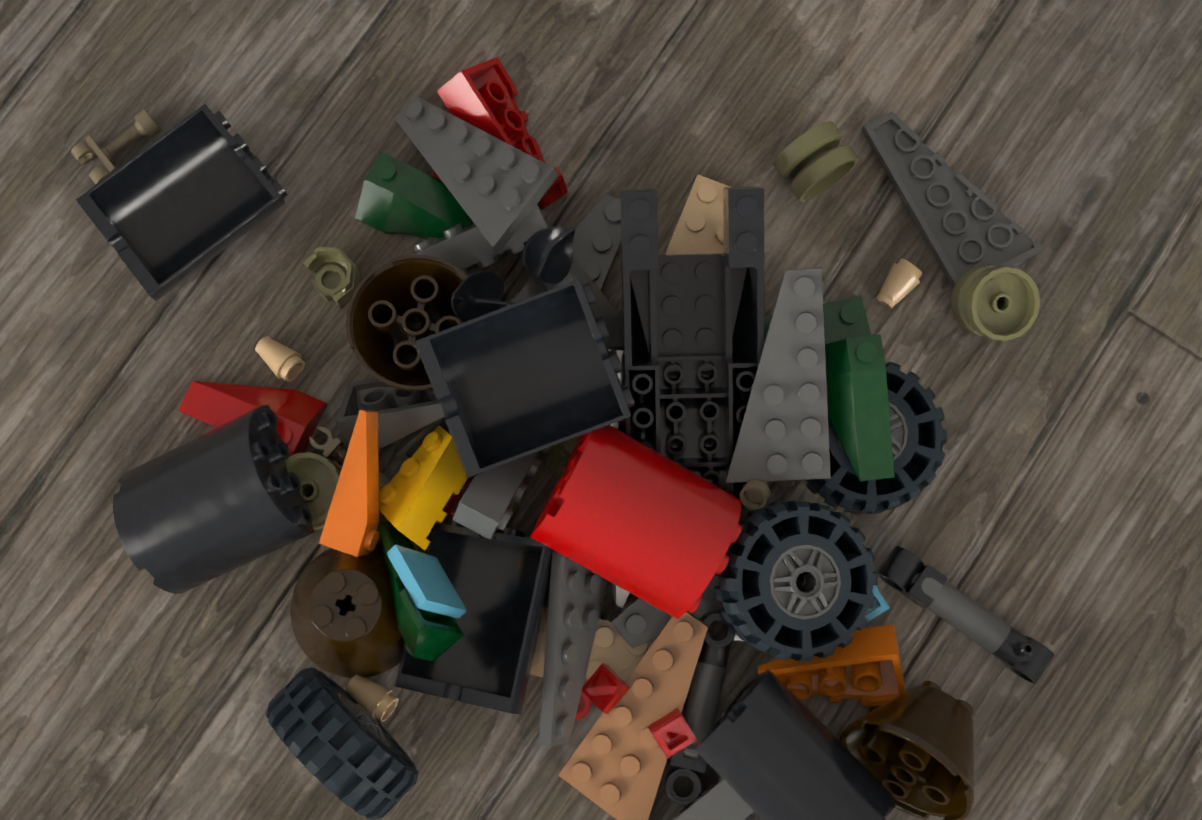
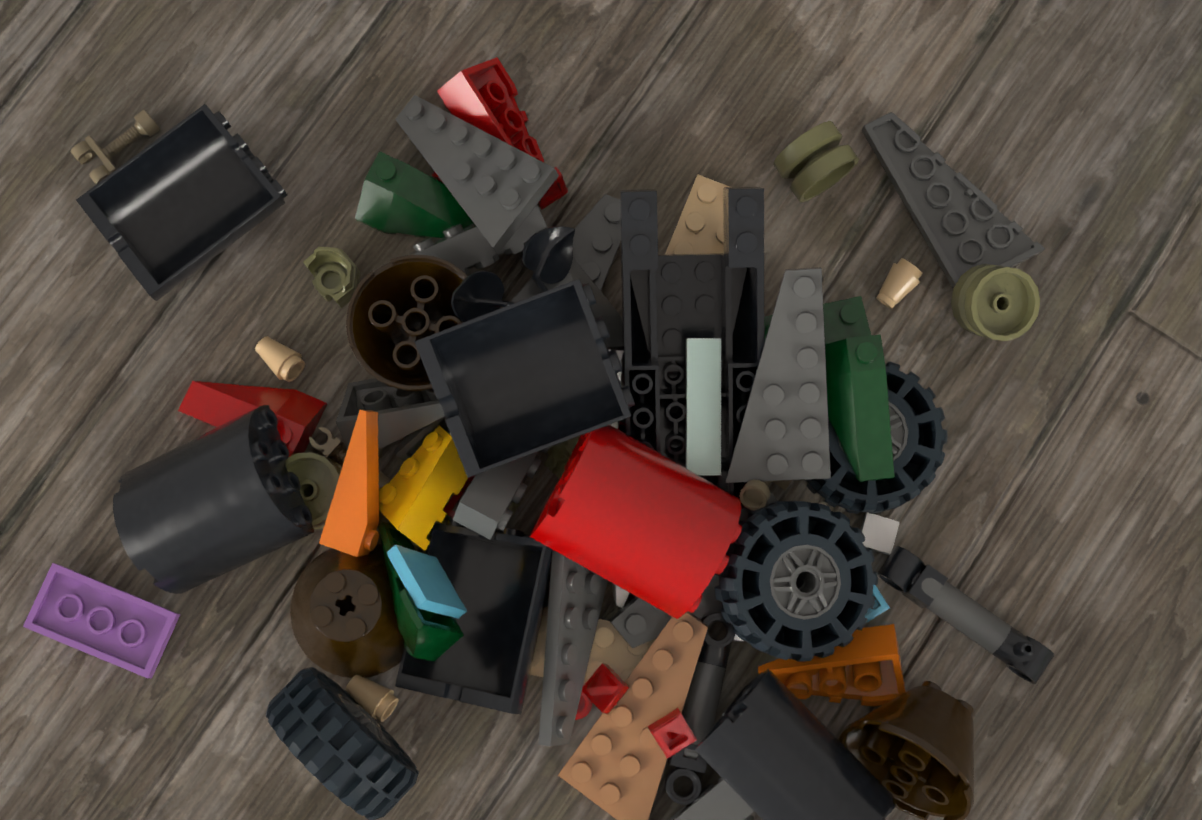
none -> medium lavender plate [23,563,180,679]
none -> light aqua tile [686,338,721,475]
none -> white tile [861,512,900,555]

